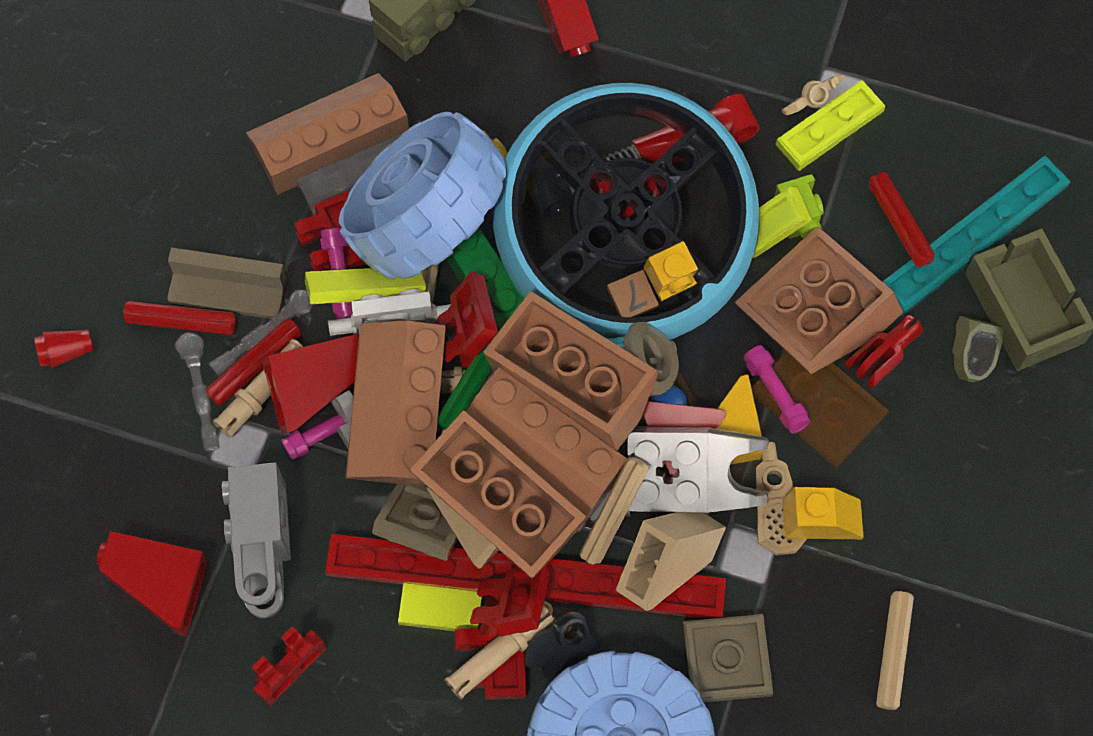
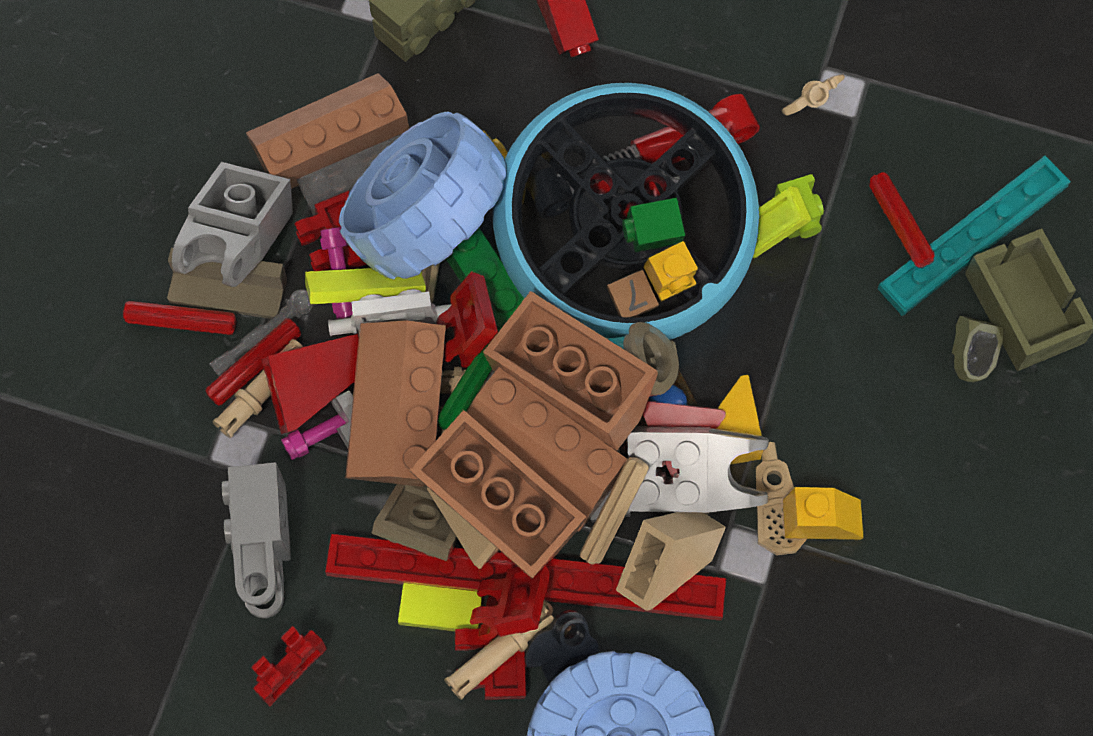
red cone [34,329,93,369] -> none
red slope [97,531,209,637] -> none
clear piece [175,332,220,451] -> none
dark tan plate [682,614,773,703] -> none
nougat slope [735,227,903,374] -> none
dark pink bar [744,345,810,434] -> none
clear orange tile [751,352,889,468] -> none
neon yellow tile [776,80,885,171] -> none
red arm [845,315,923,389] -> none
tan axle [876,591,914,710] -> none
none -> light grey brick [172,162,293,287]
none -> green brick [622,198,685,252]

